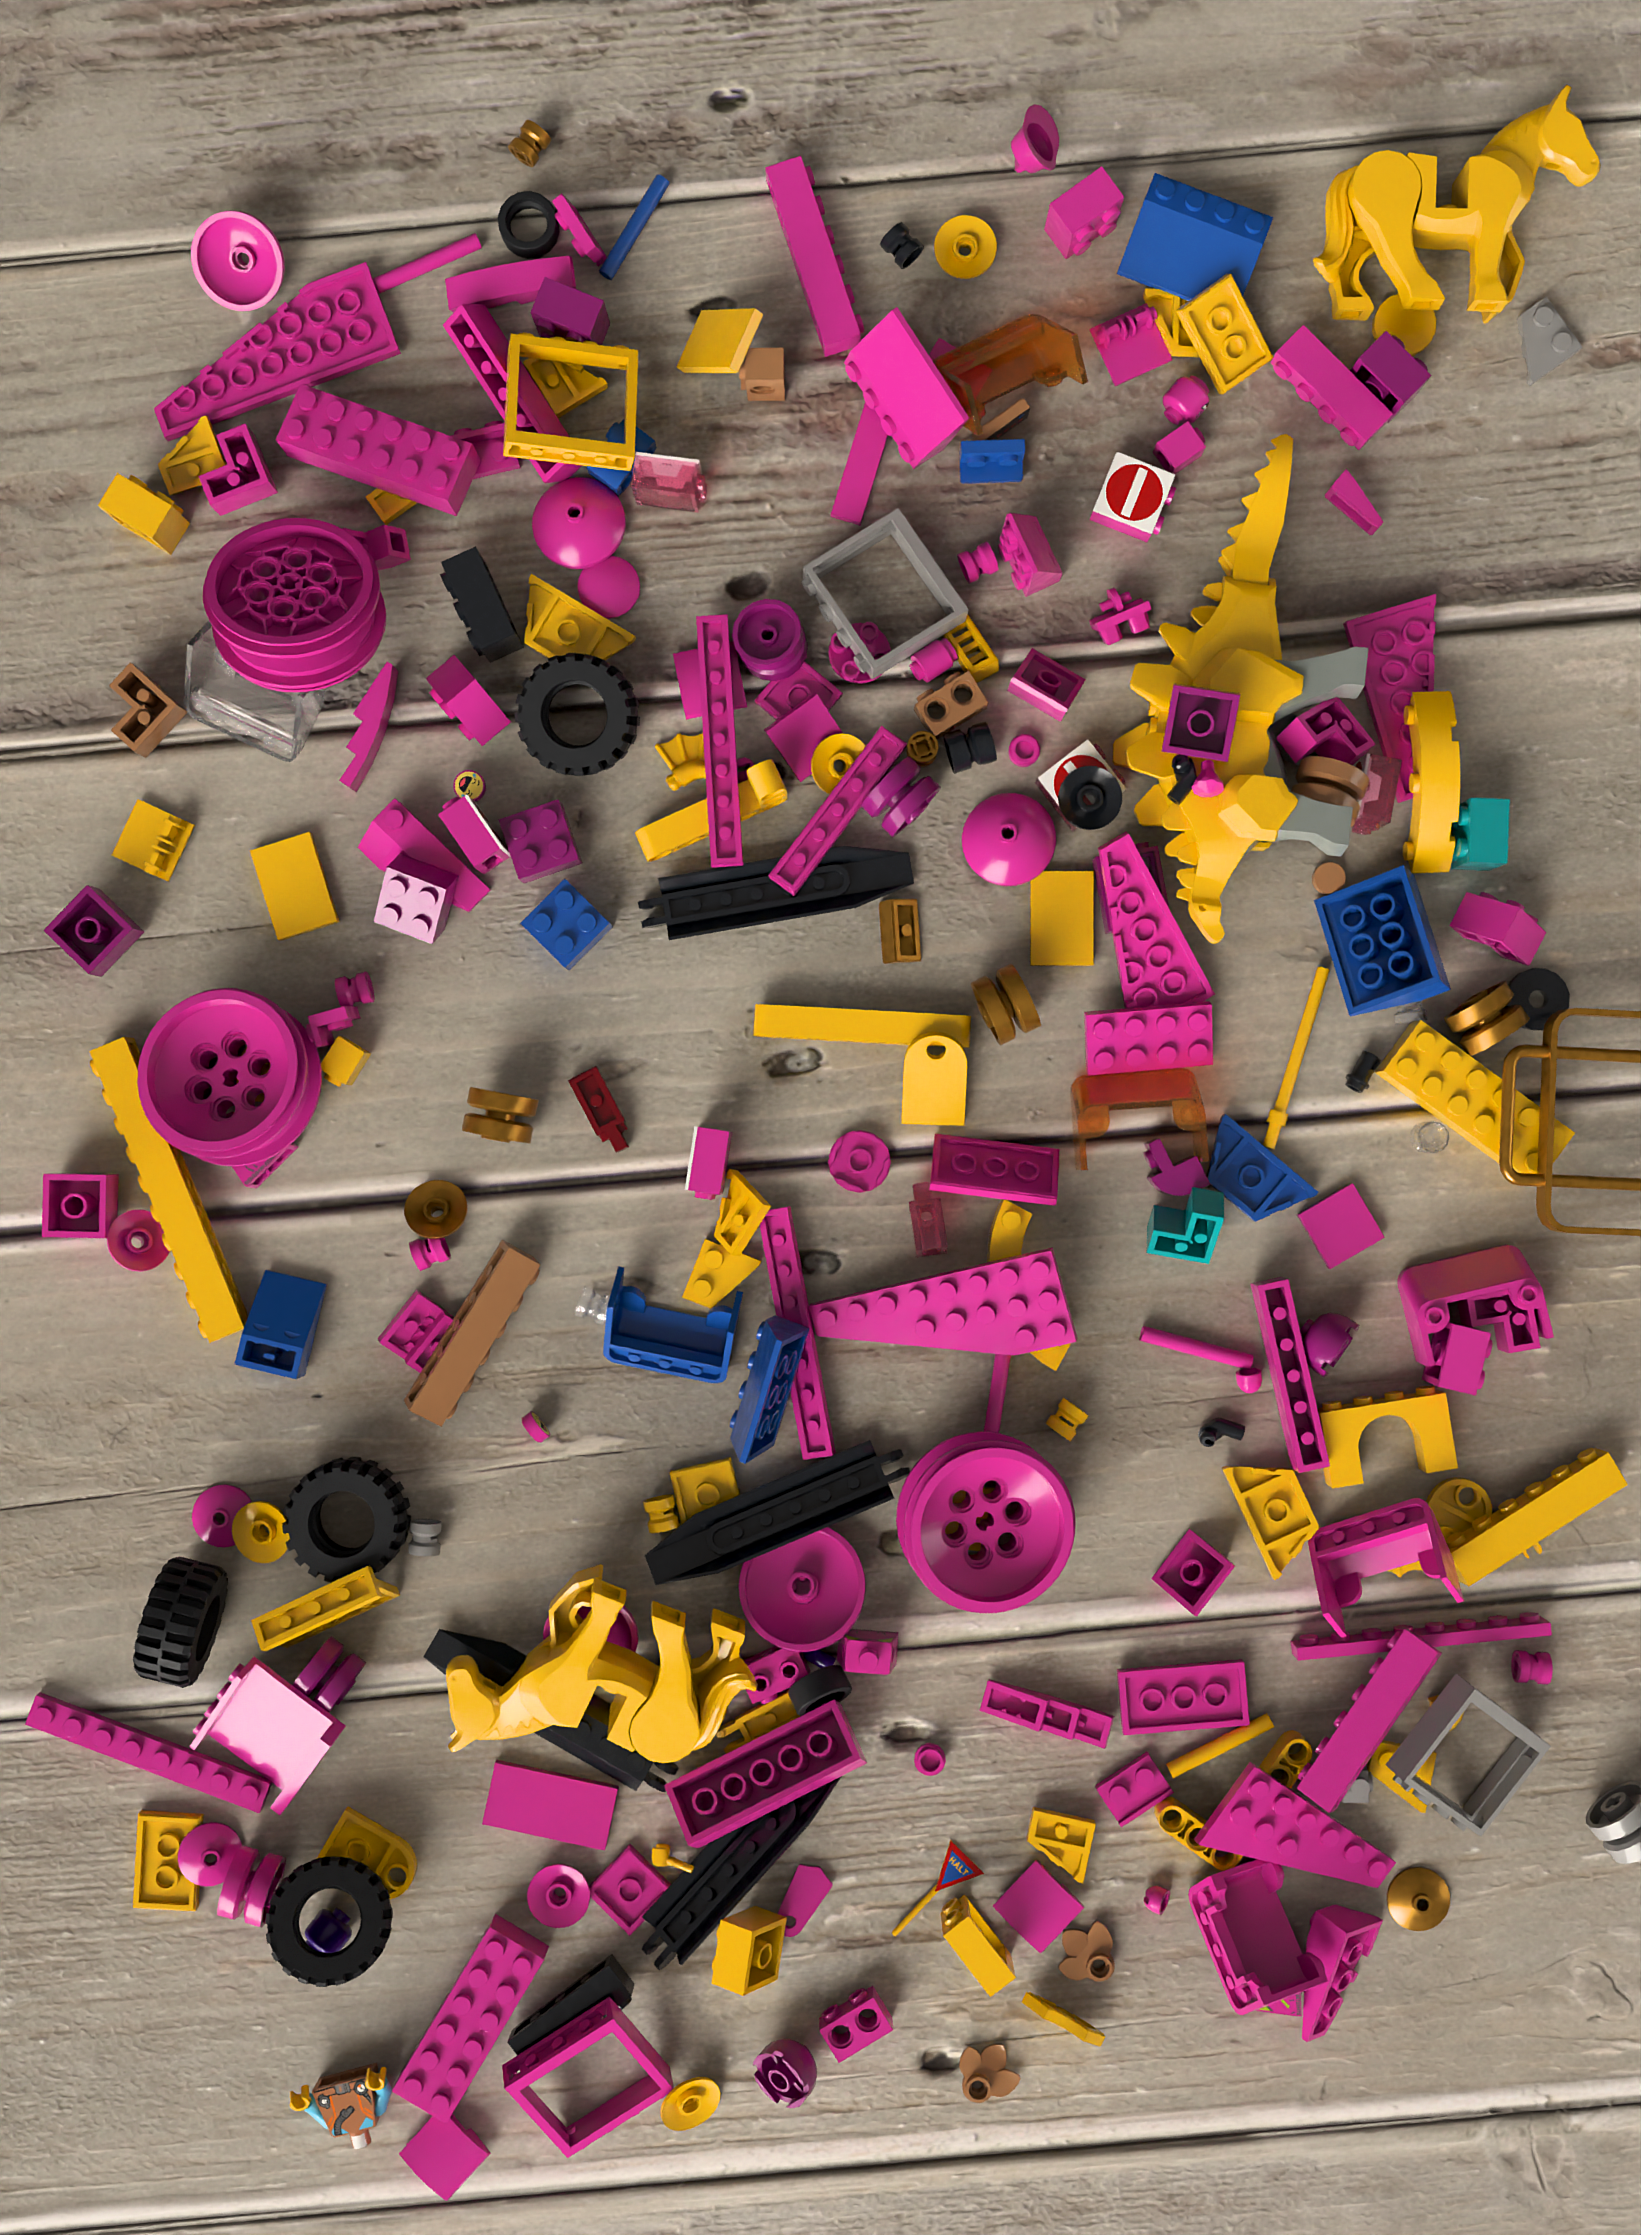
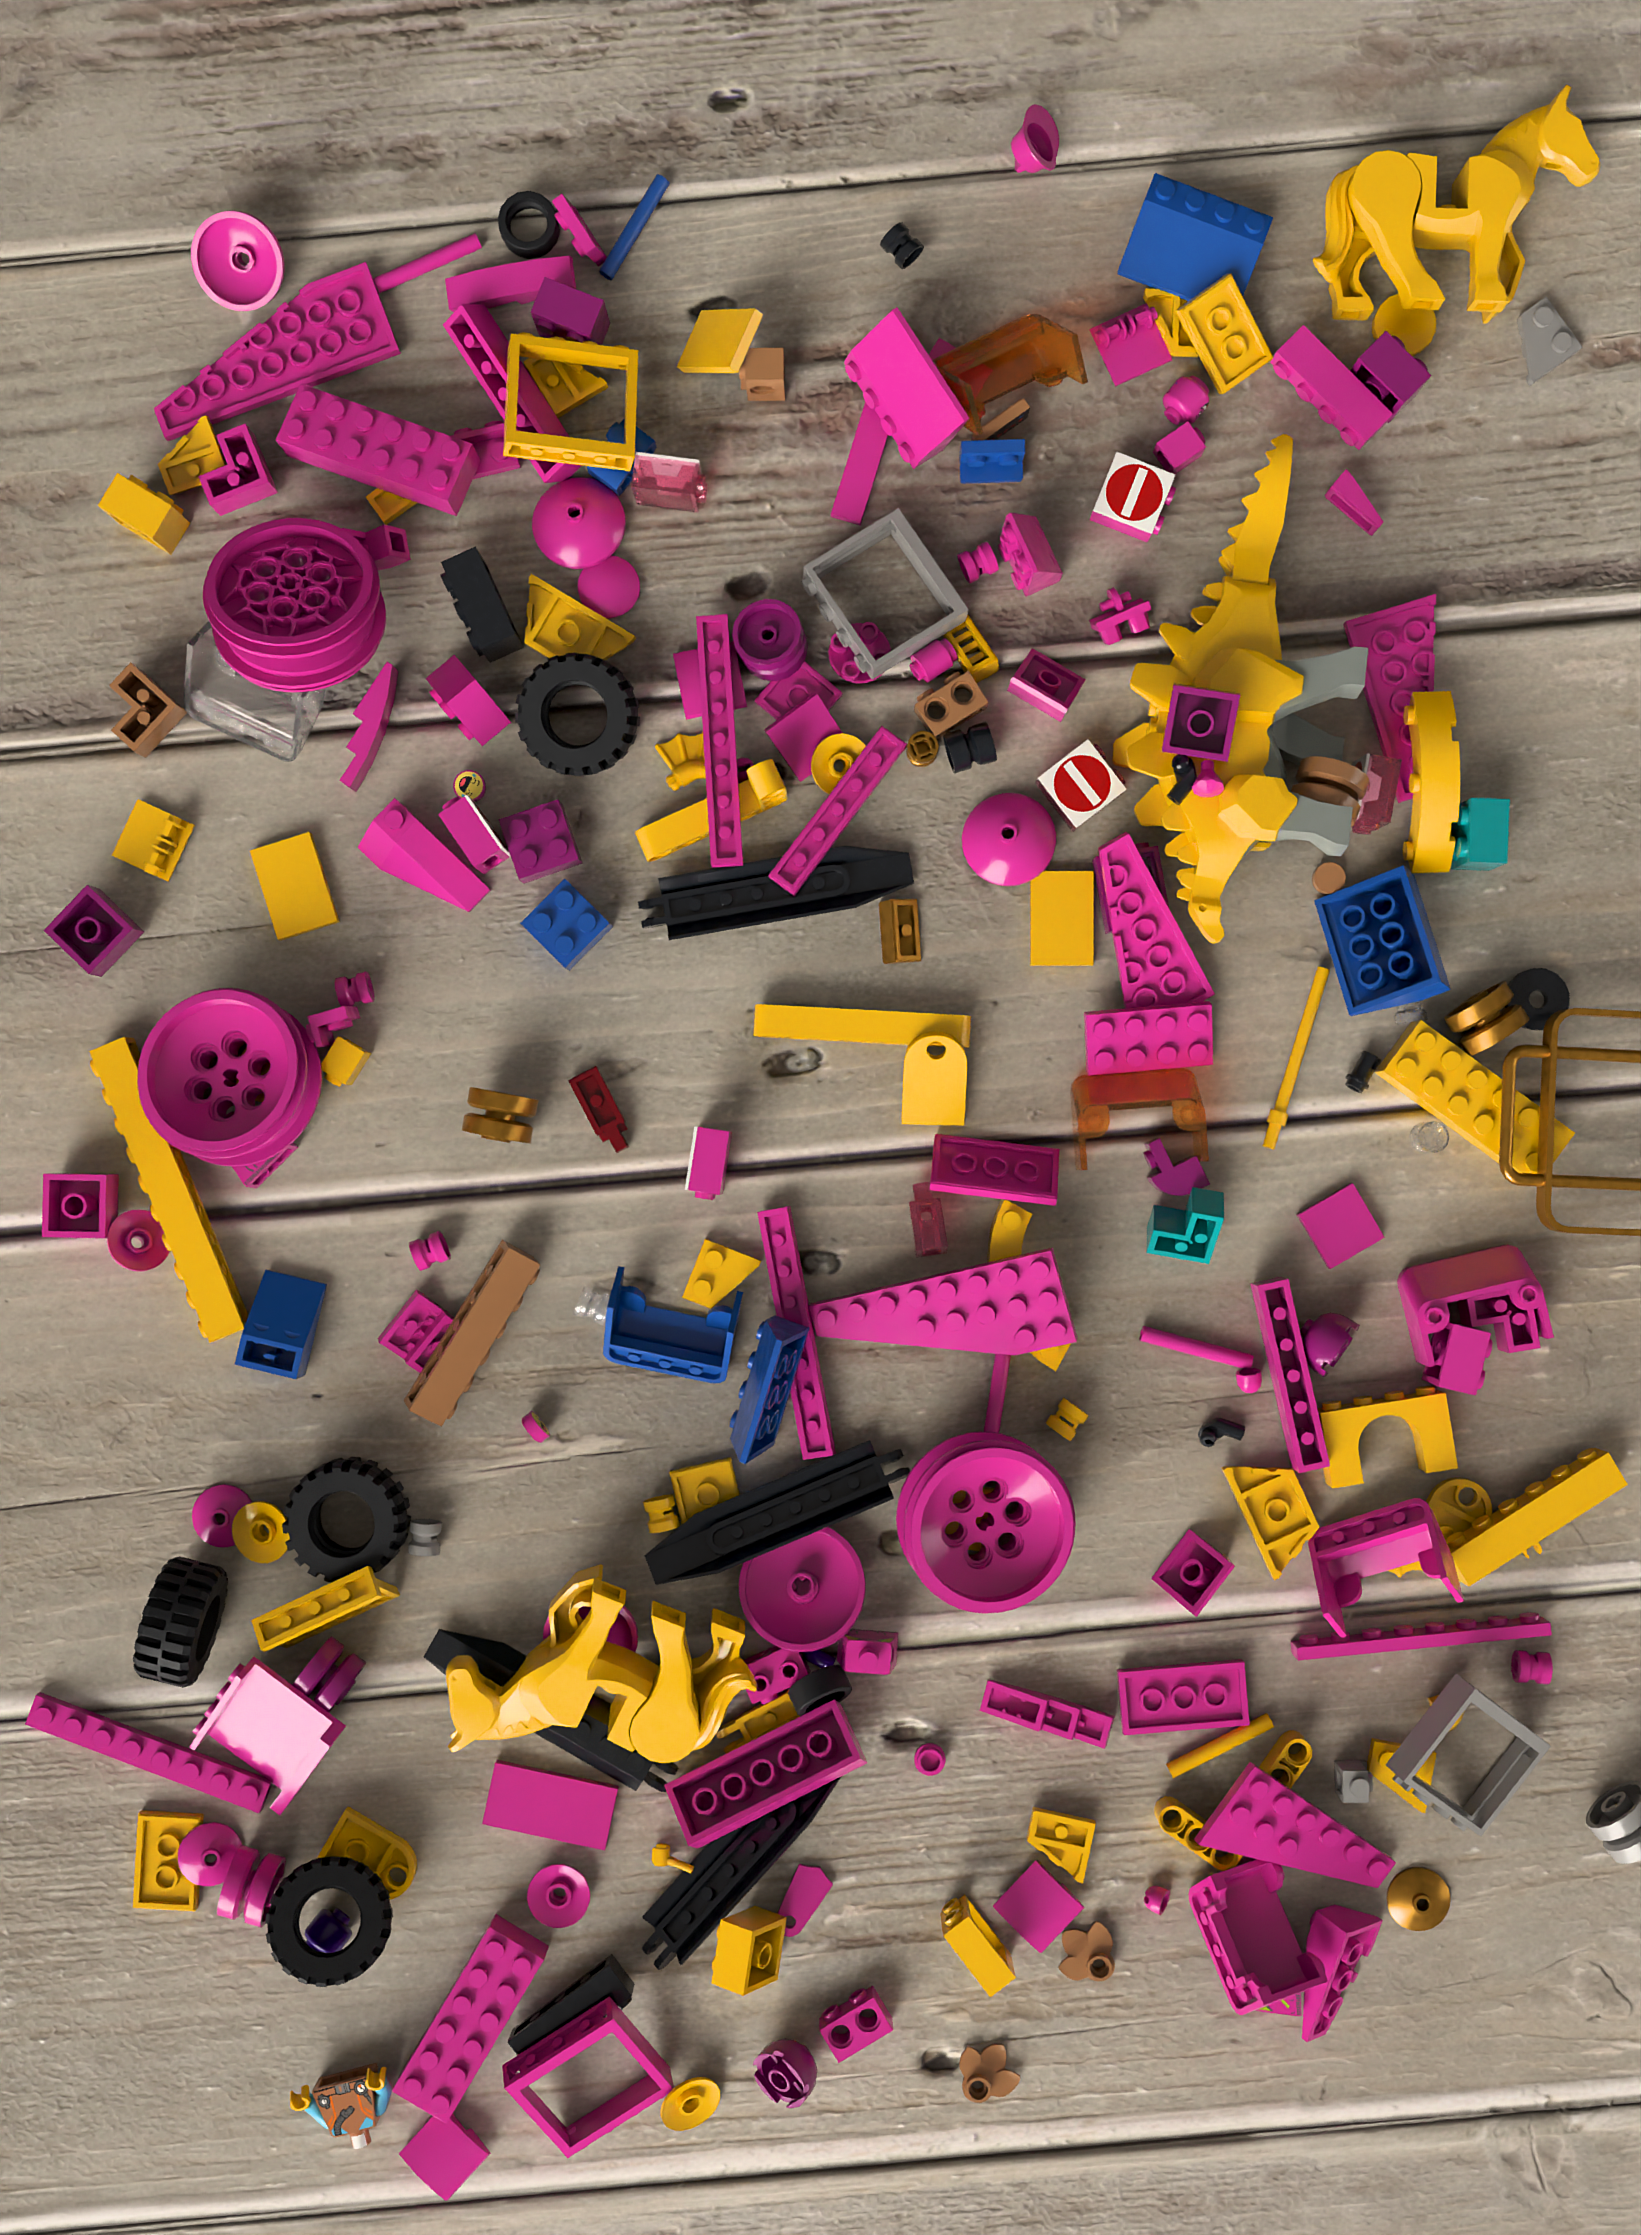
brick [373,853,459,944] -> none
pearl gold dish [404,1180,468,1239] -> none
pearl gold wheel [508,120,552,168] -> none
dark pink tile [589,1844,671,1936] -> none
yellow wing [714,1169,771,1256] -> none
dark pink brick [765,156,865,357] -> none
dark pink tile [828,1130,891,1193] -> none
magenta wheel [861,756,941,838] -> none
piece [892,1840,984,1936] -> none
yellow dish [934,215,997,279] -> none
pearl gold wheel [971,964,1041,1046] -> none
dark pink tile [1008,734,1040,767] -> none
yellow tile [1022,1992,1106,2047] -> none
dark pink brick [1044,166,1124,259] -> none
black dish [1058,766,1122,830] -> none
dark pink plate [1095,1751,1174,1828] -> none
blue wing [1207,1114,1319,1222] -> none
dark pink brick [1276,697,1376,765] -> none
dark pink brick [1297,1629,1442,1813] -> none
dark pink brick [1449,892,1546,966] -> none

